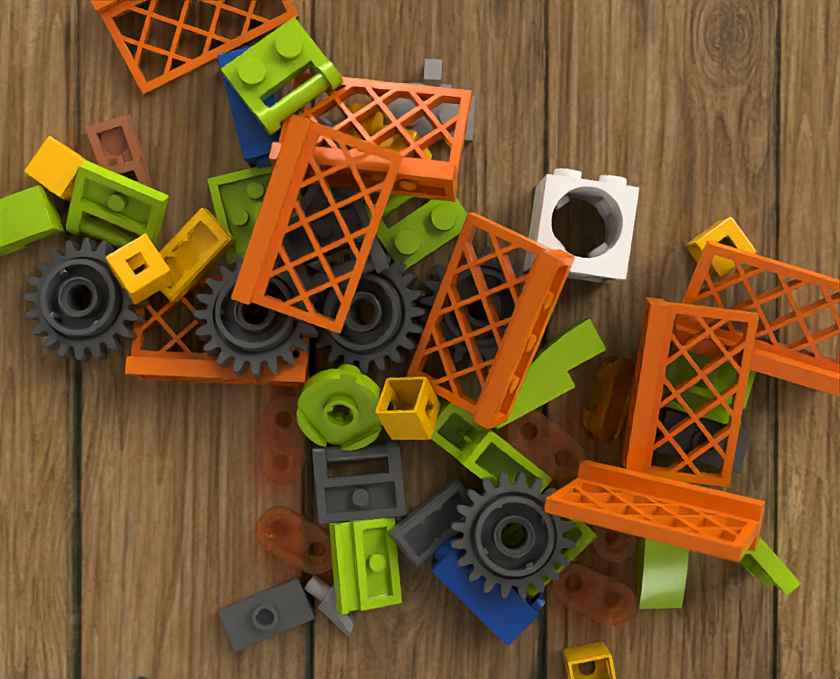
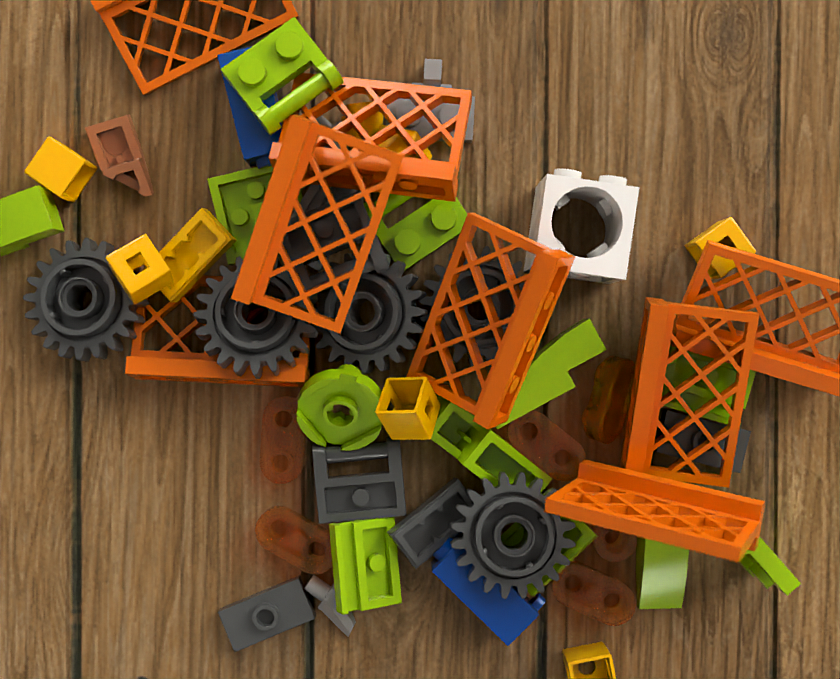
lime plate [66,160,169,250] -> none

